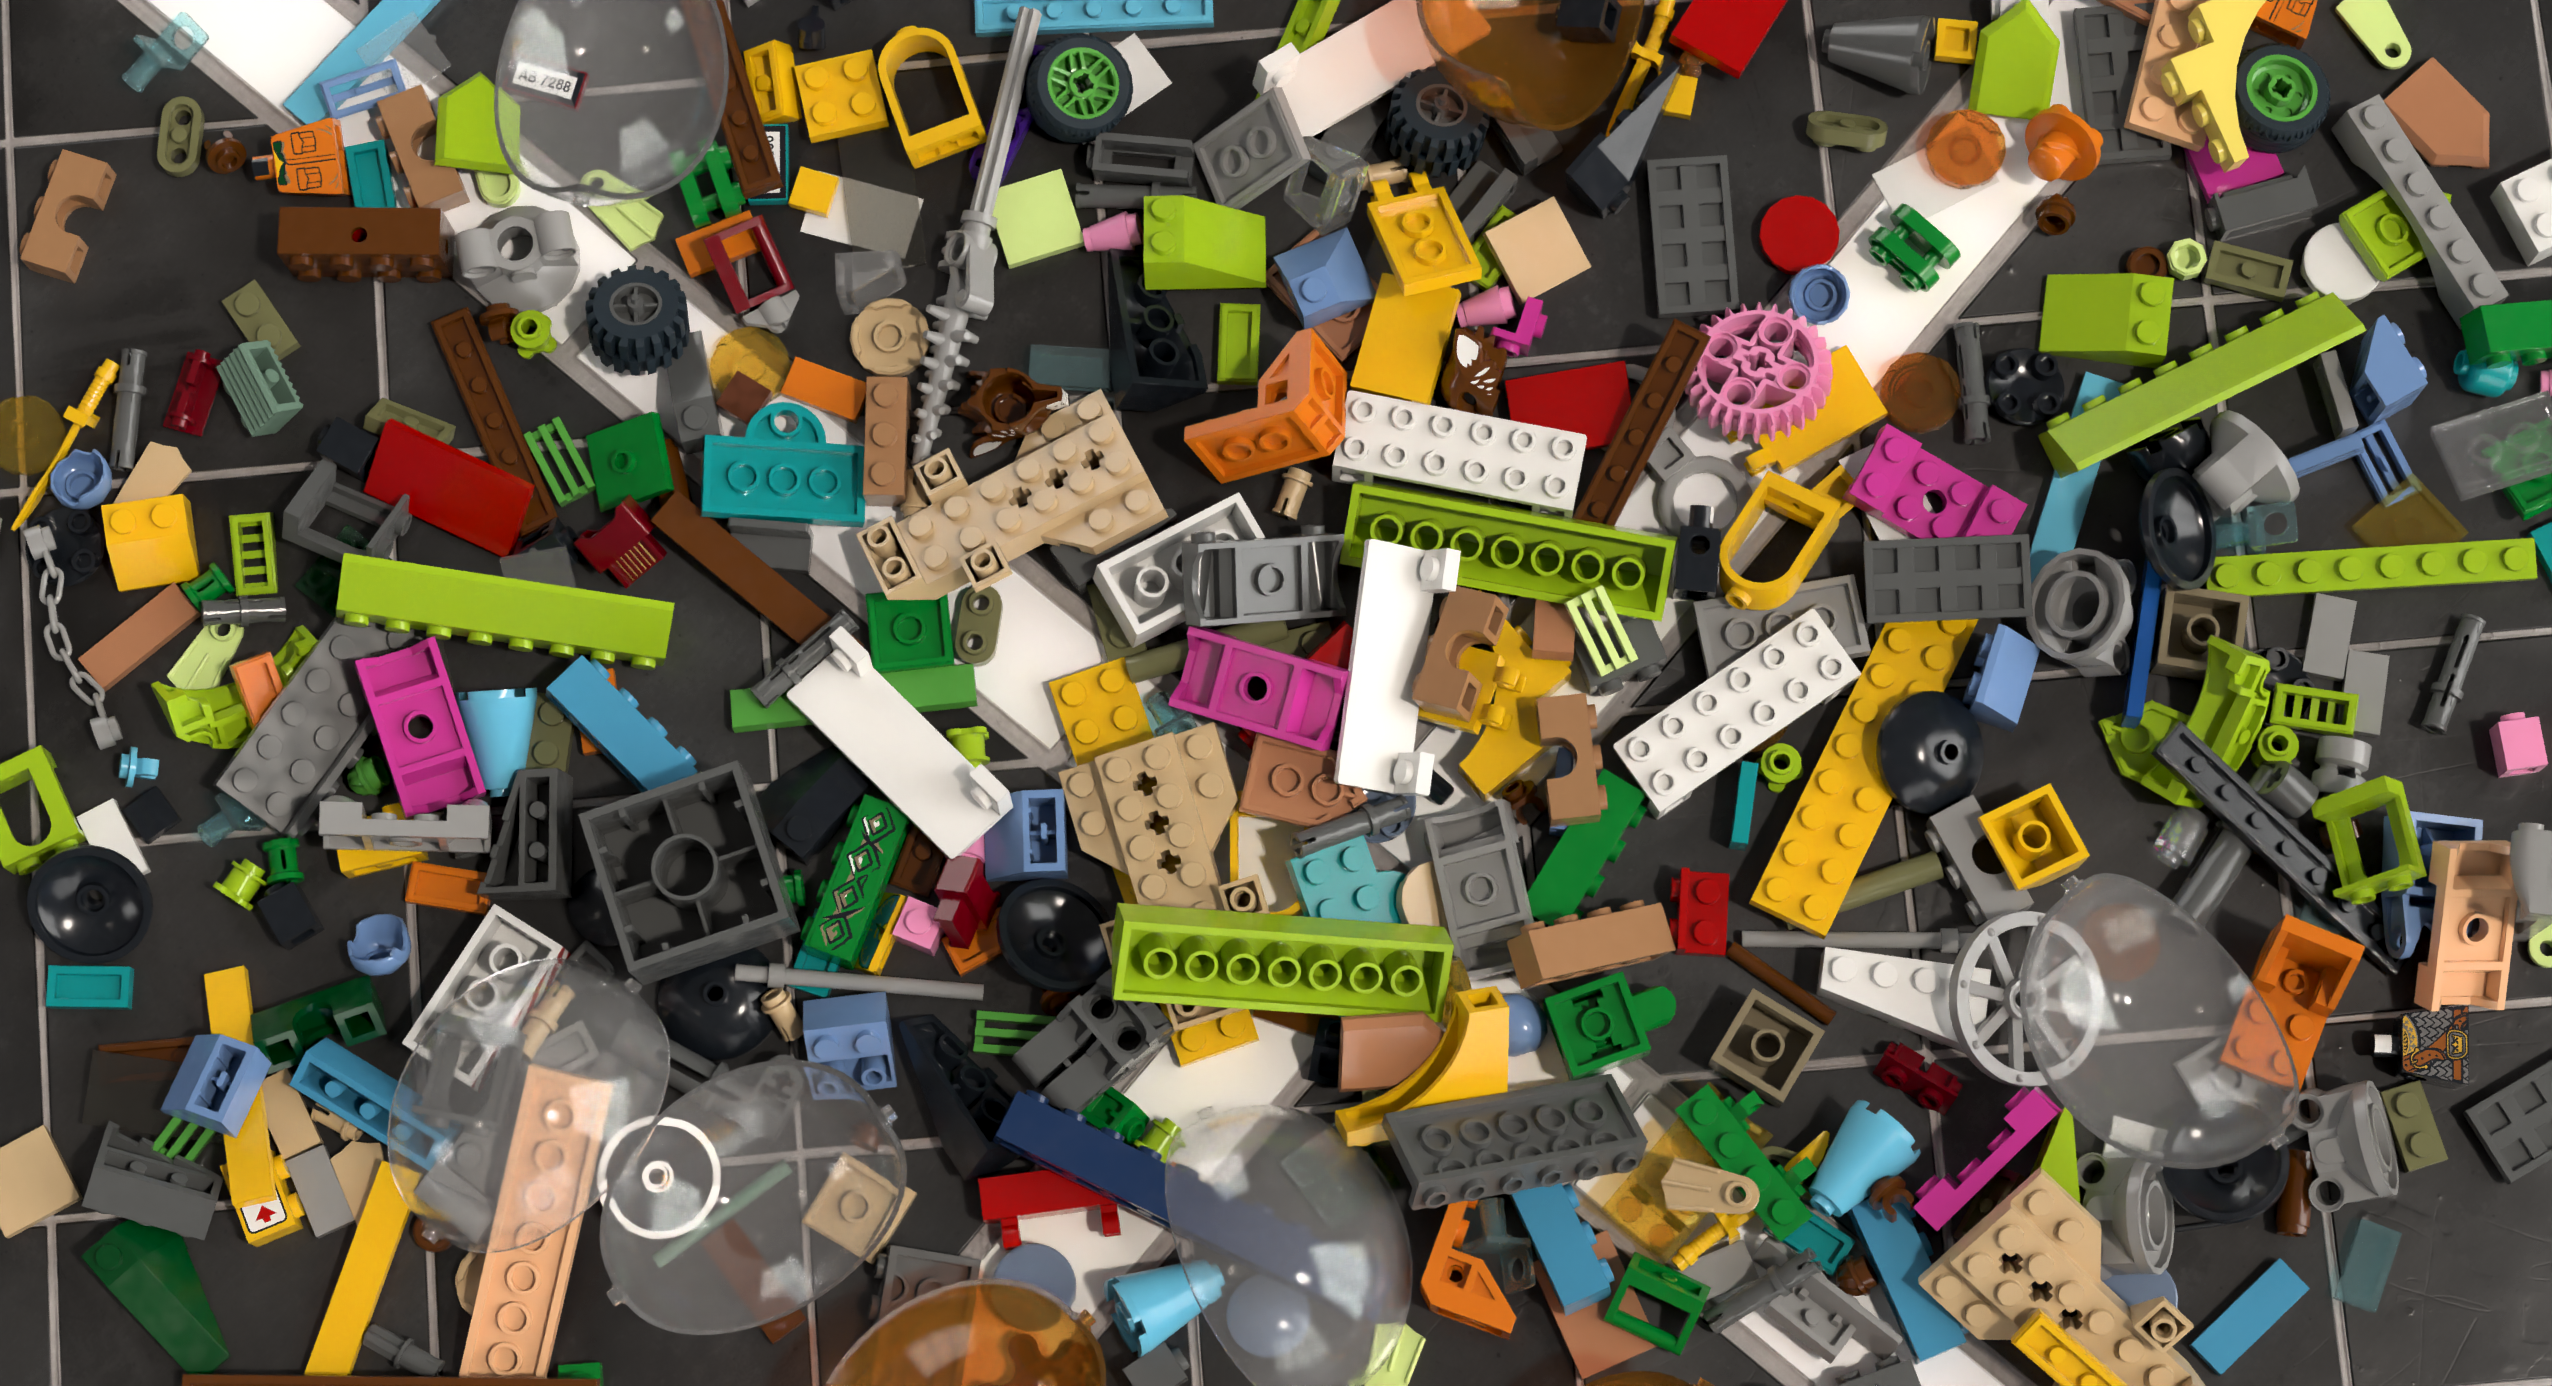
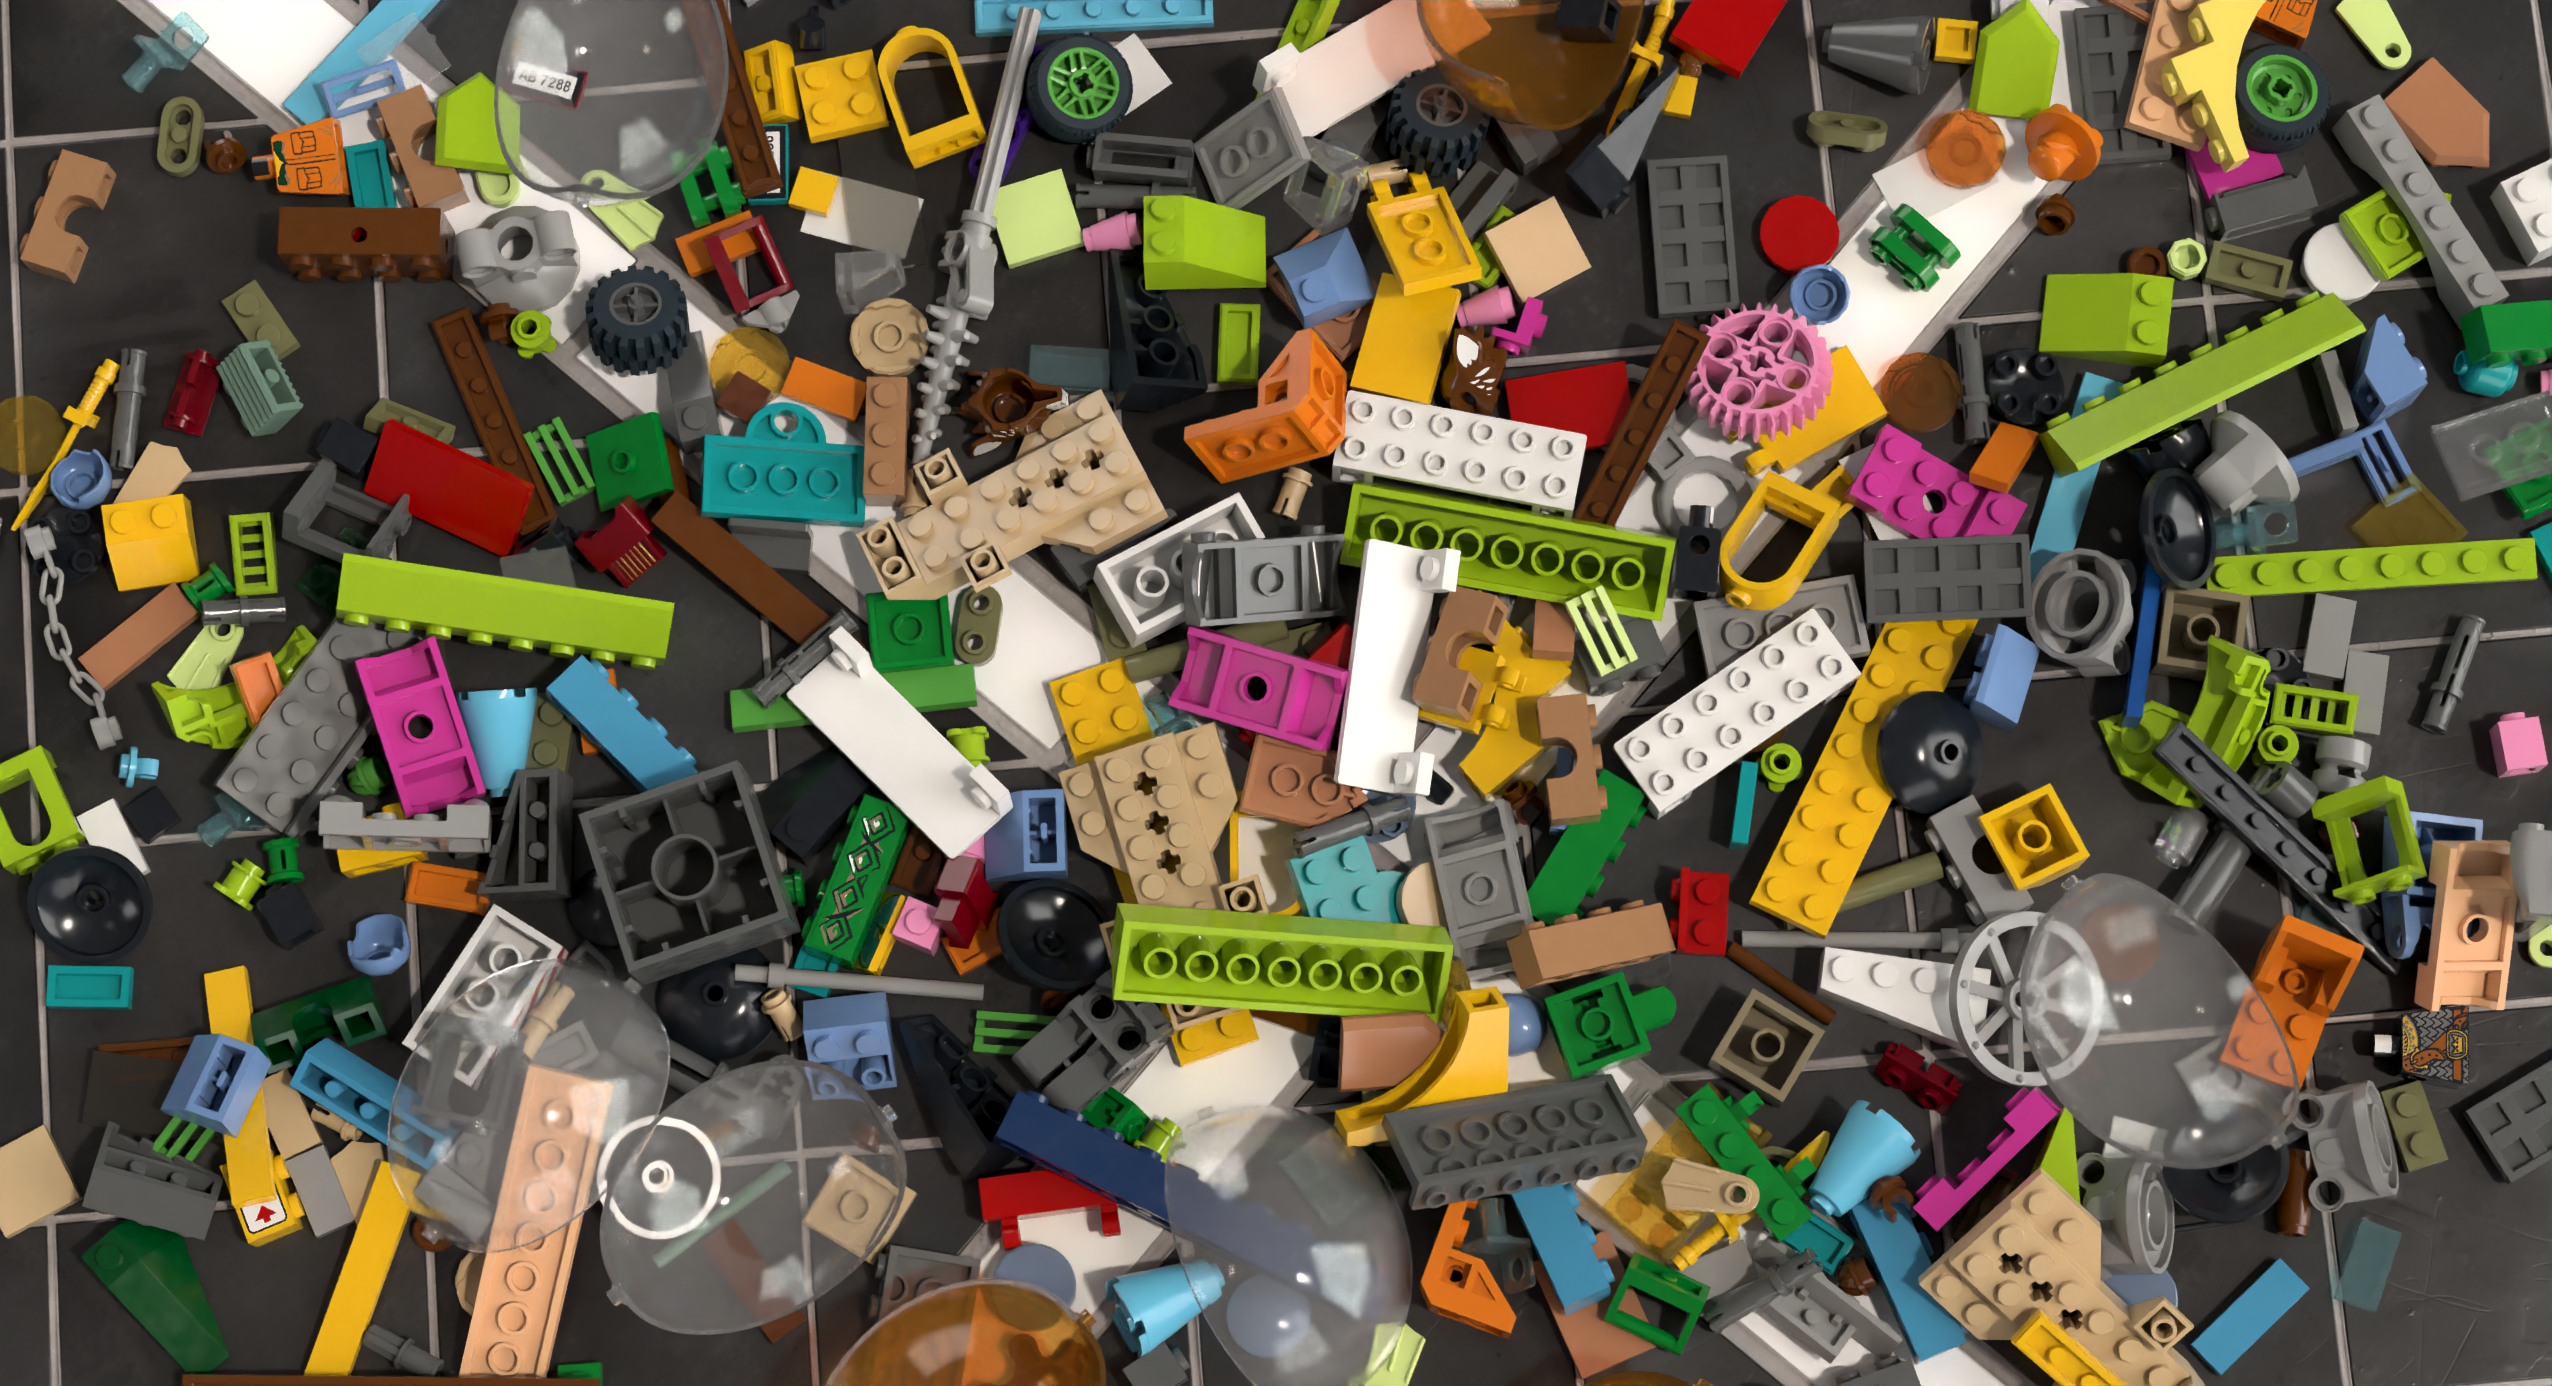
none -> orange tile [1969,422,2039,494]

